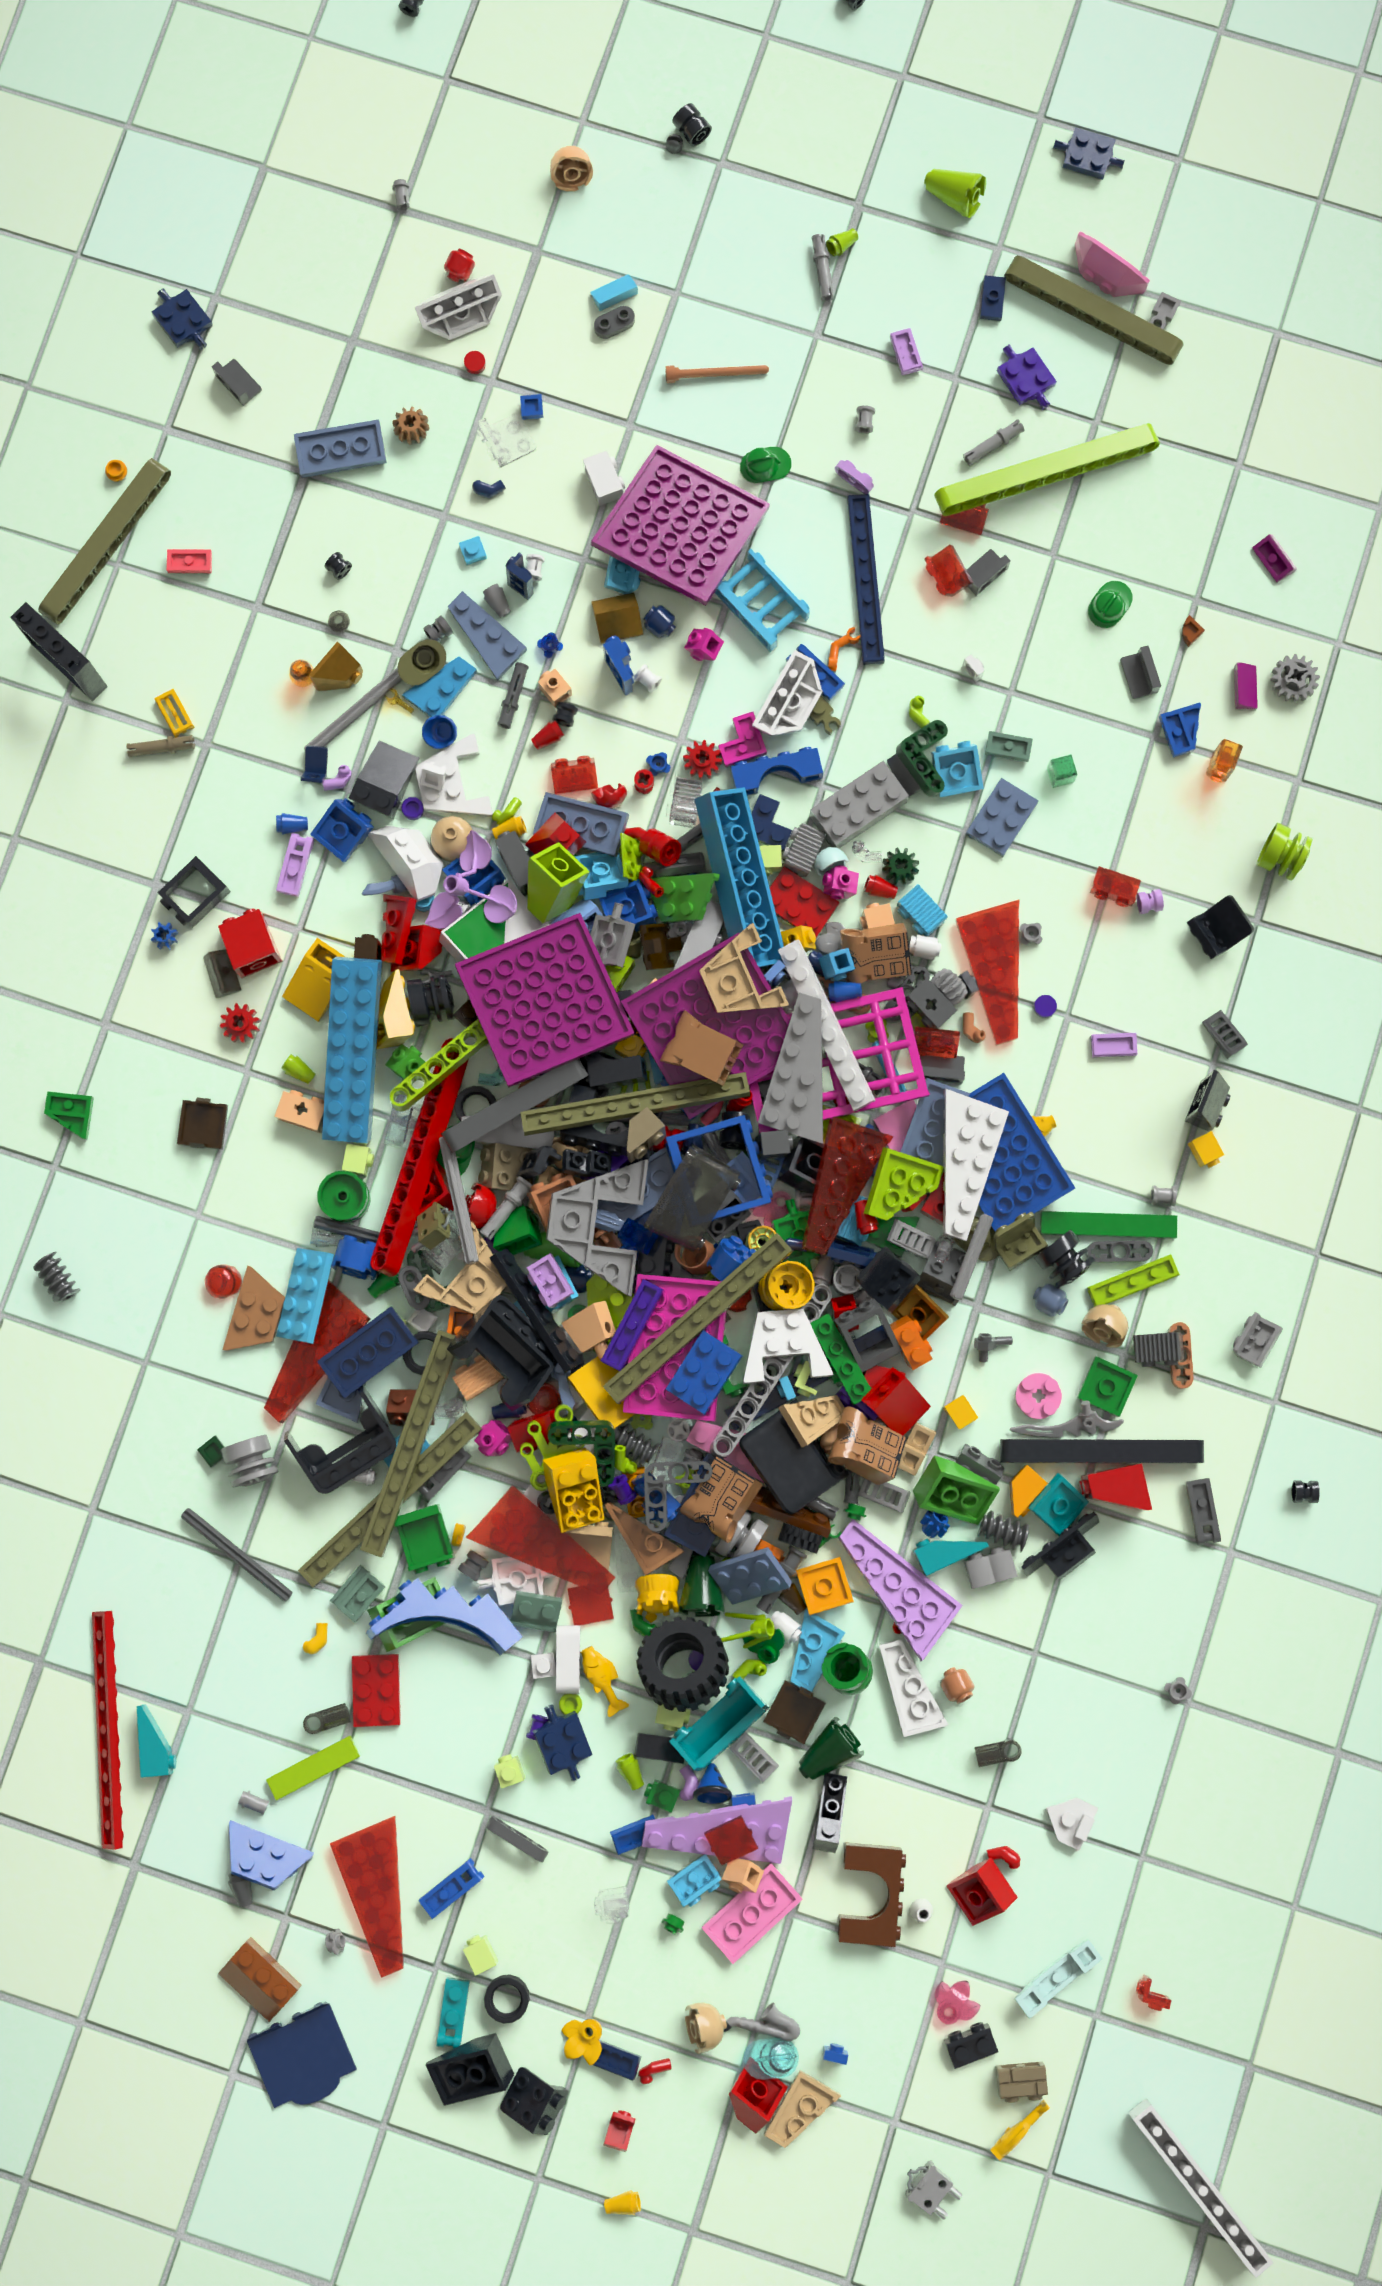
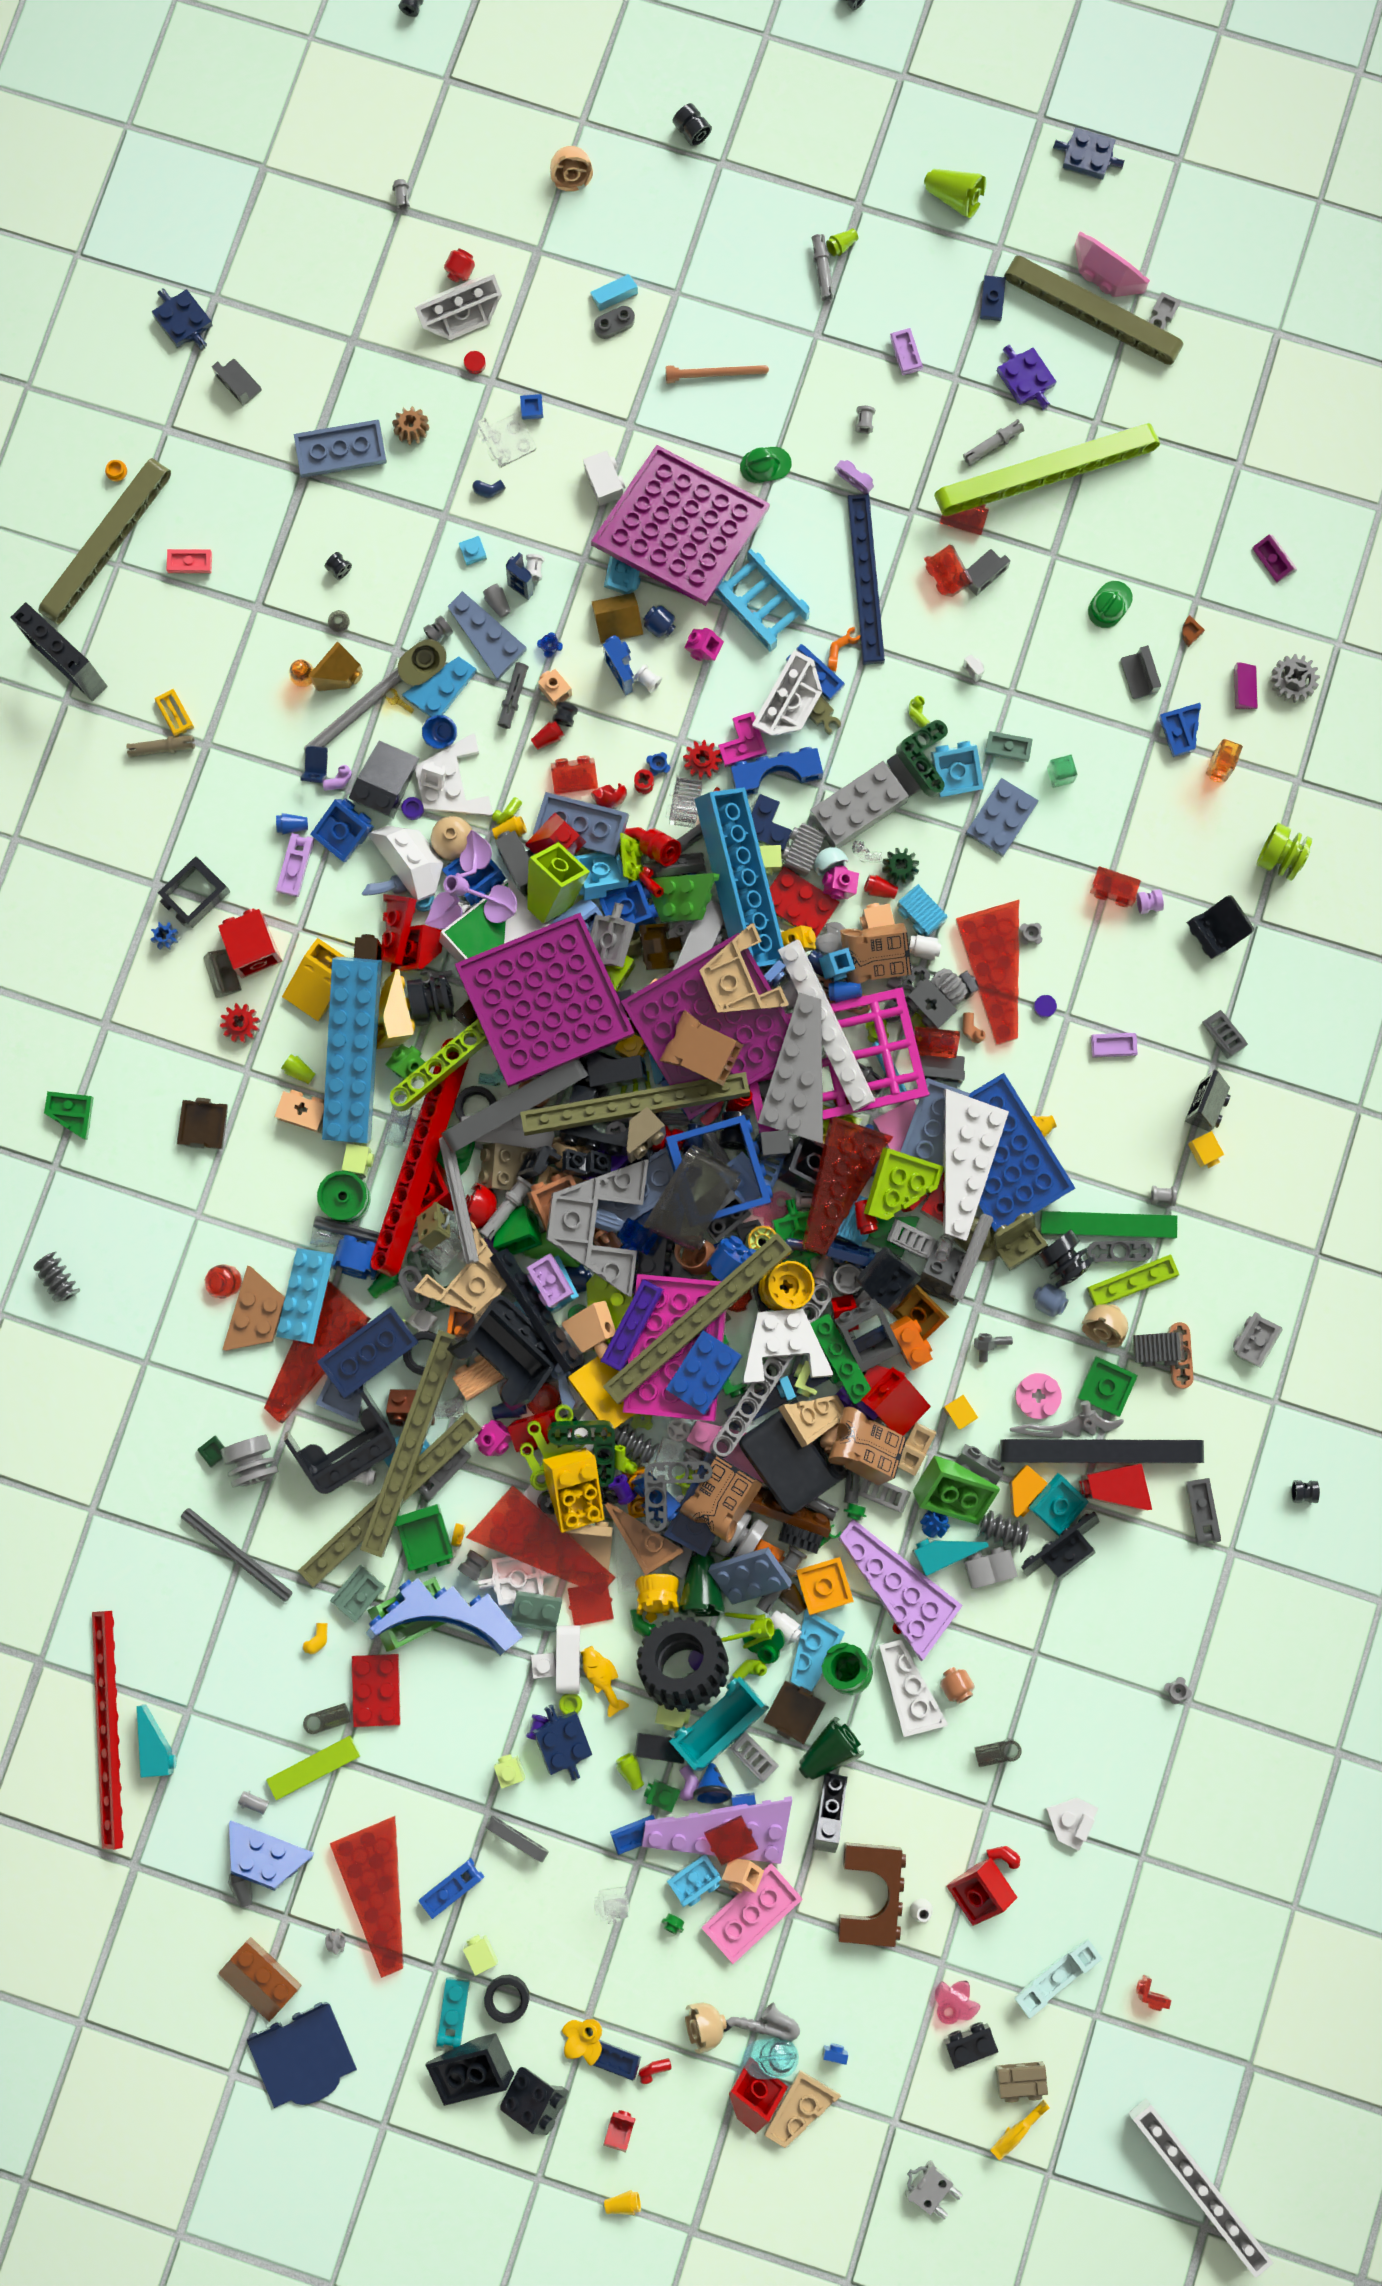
dark grey hinge [666,134,683,154] -> none

